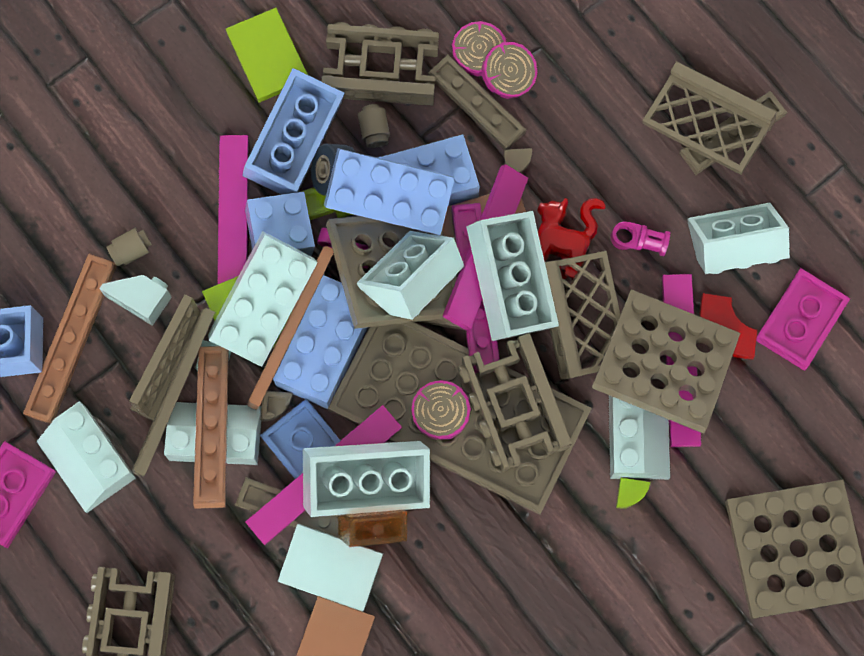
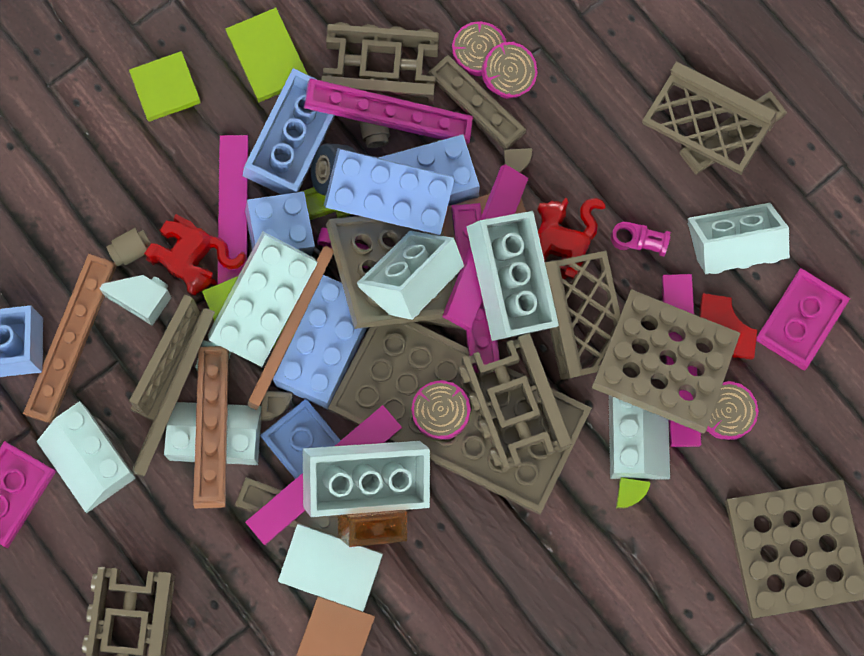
none -> lime tile [129,51,201,122]
none -> red animal [144,214,246,296]
none -> dark pink tile [304,78,473,145]
none -> dark tan tile [706,381,759,440]

